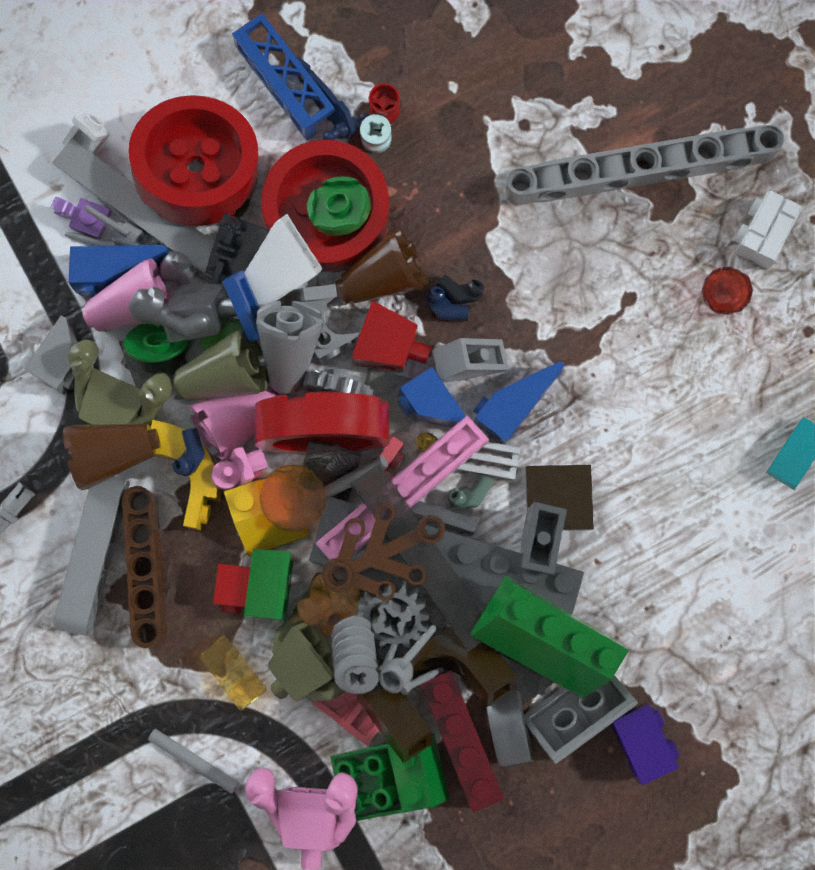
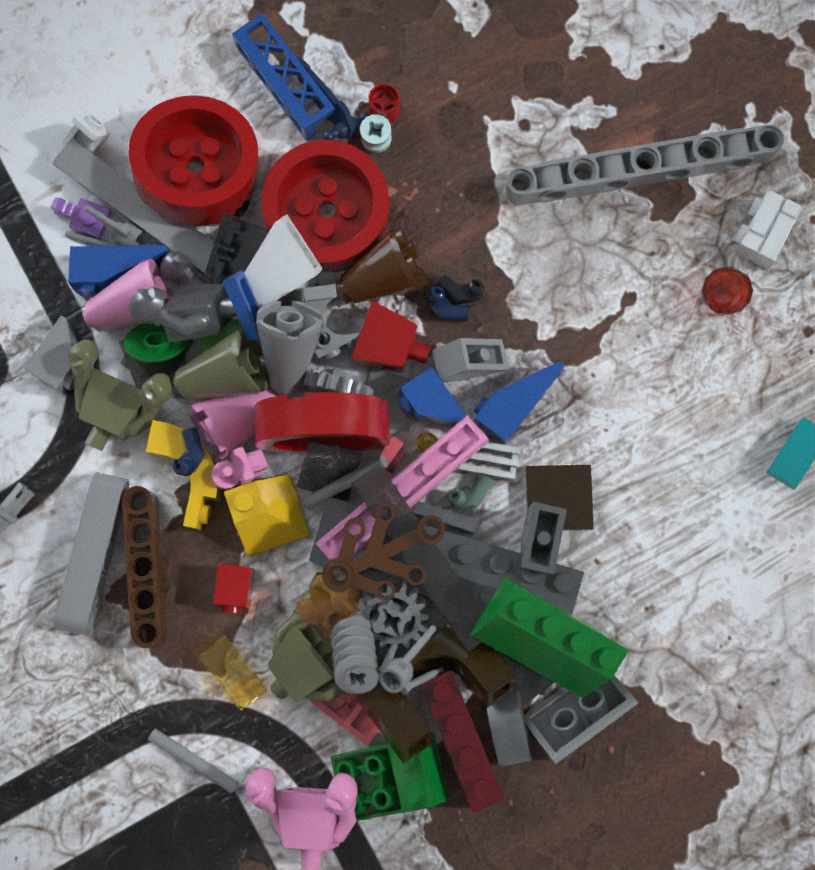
reddish brown cone [63,424,161,491] -> none
green slope [244,549,294,621] -> none
clear orange tile [259,464,326,531] -> none
green tile [307,176,371,236] -> none
dark purple brick [610,703,680,785] -> none

